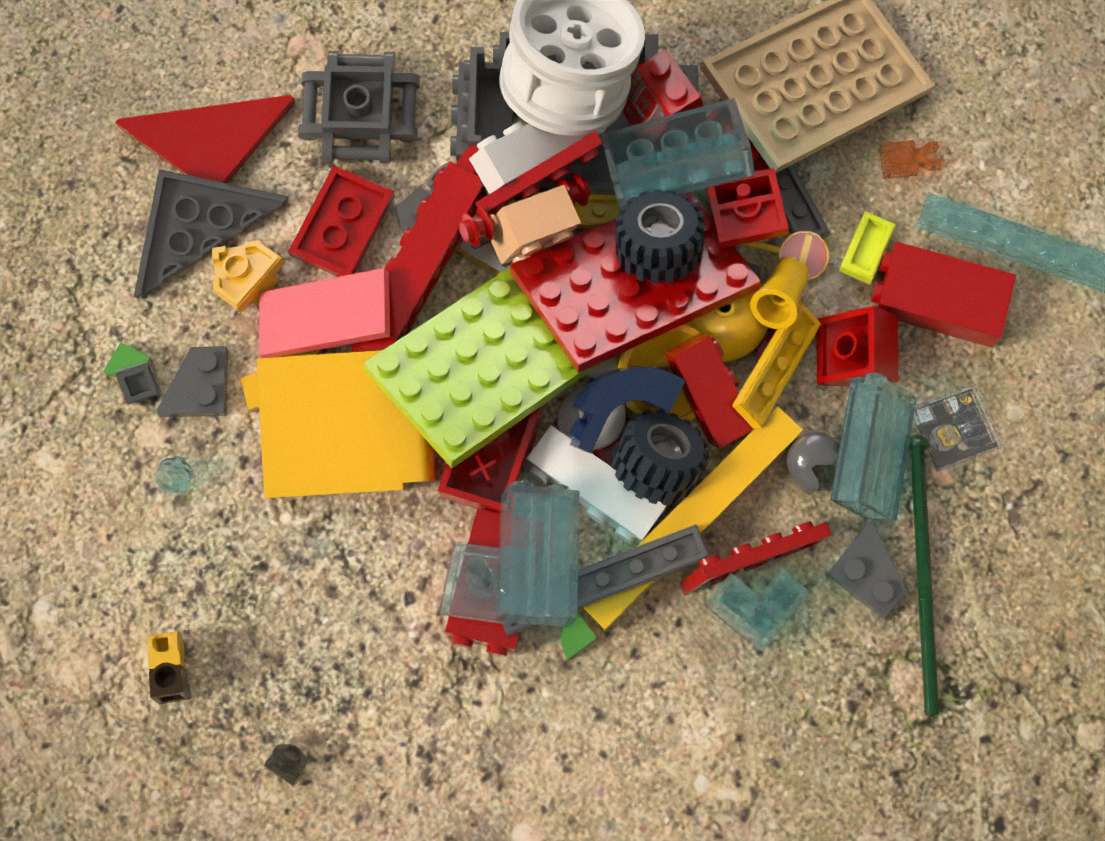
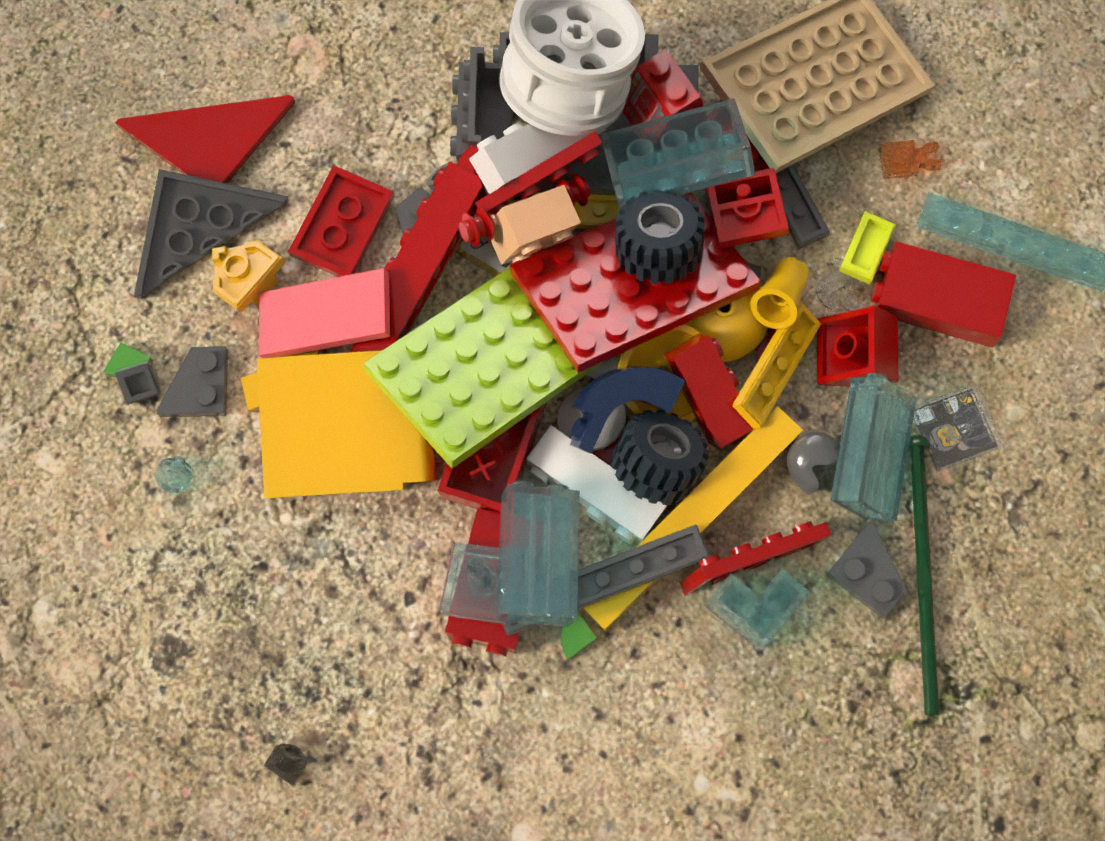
leg [148,631,191,704] -> none
dark grey brick [298,51,420,164] -> none
piece [741,231,829,281] -> none

